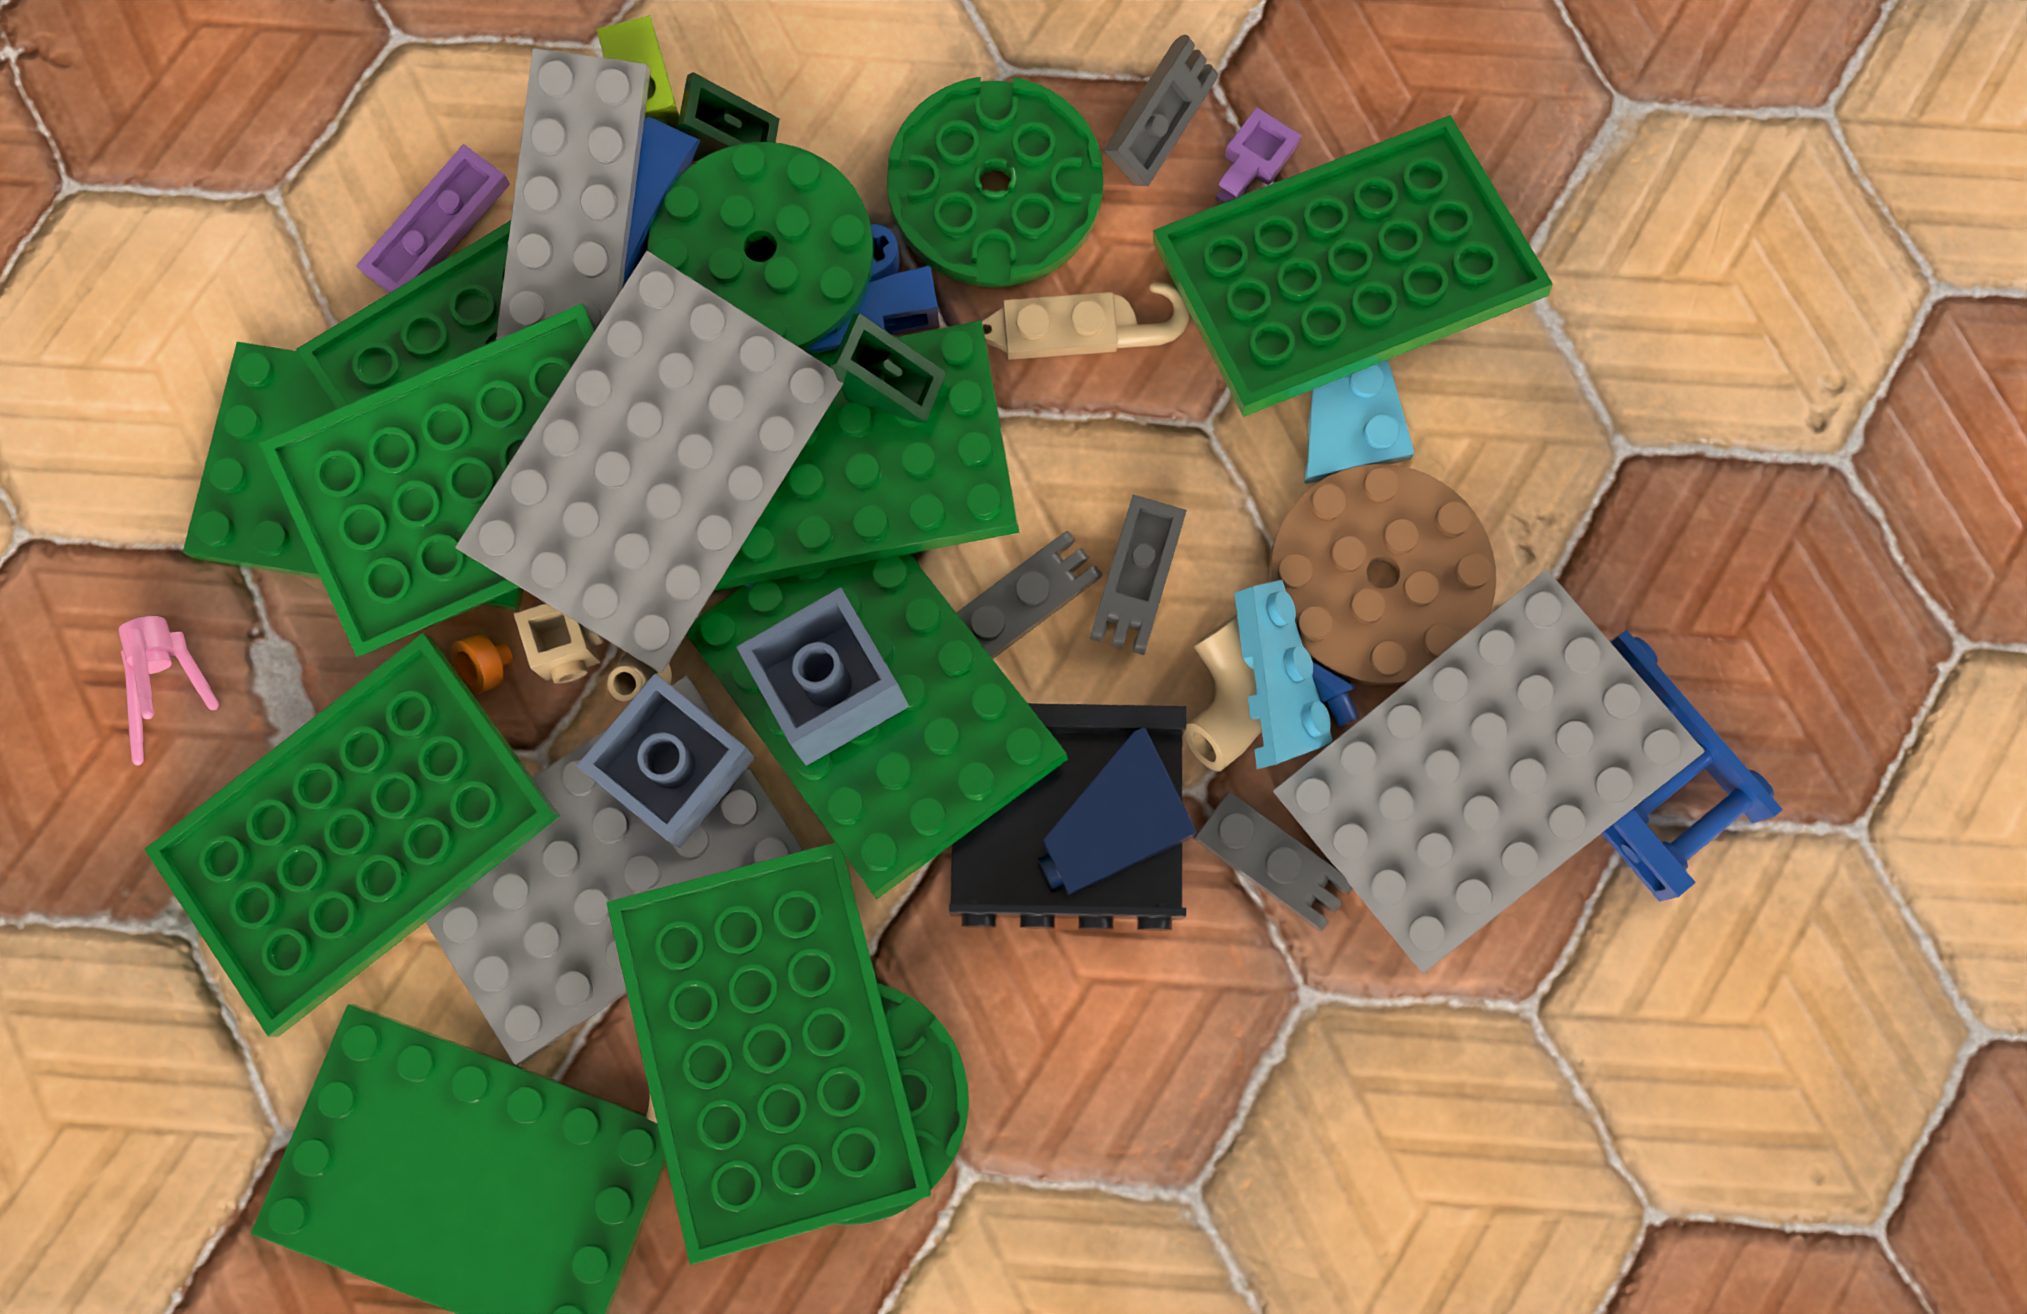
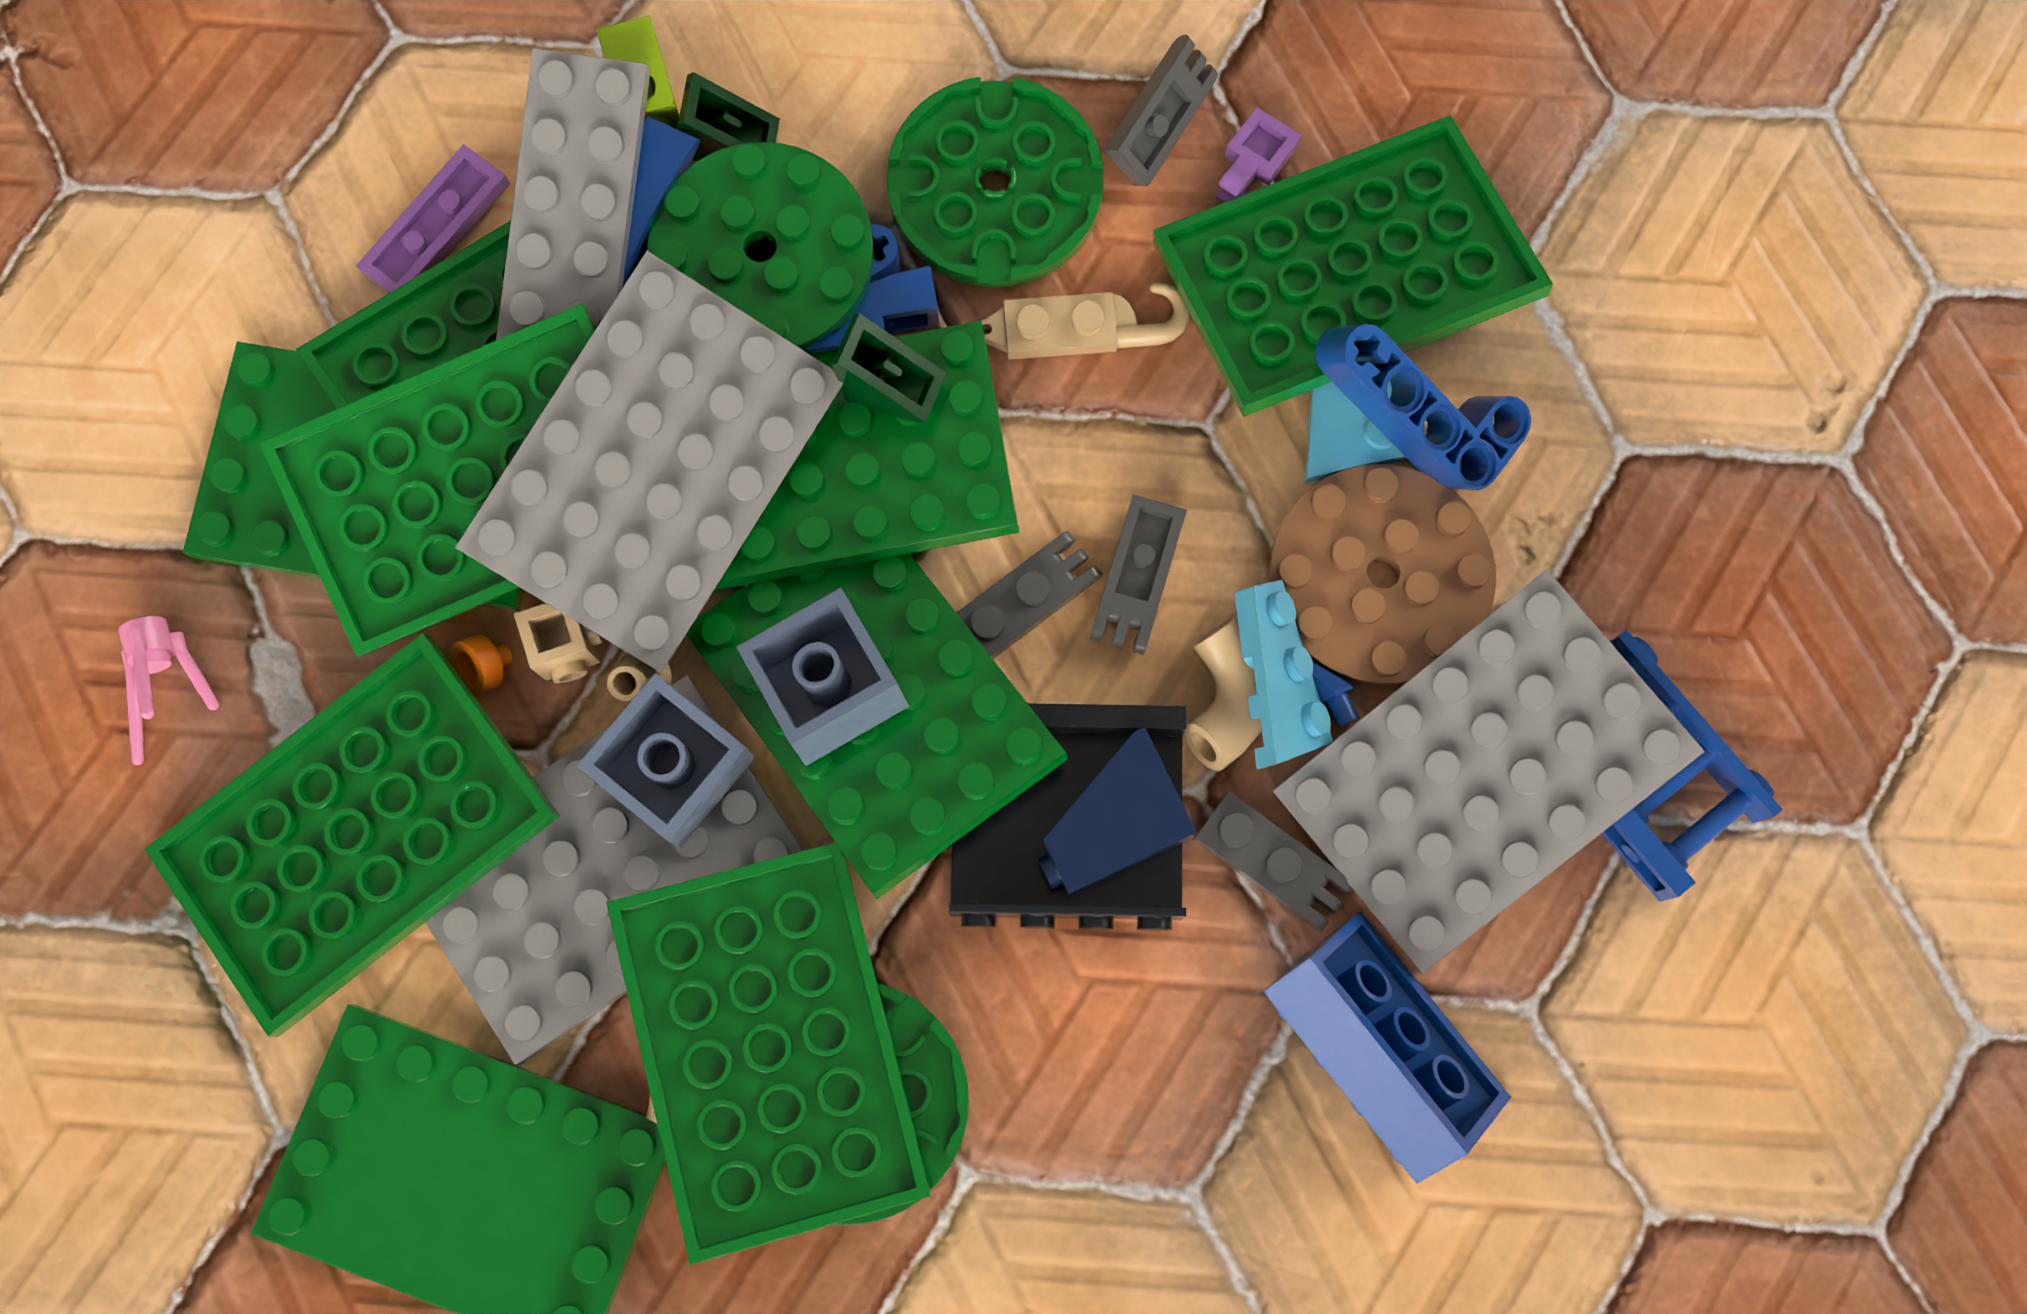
none -> blue slope [1263,911,1511,1184]
none -> blue beam [1315,324,1531,490]

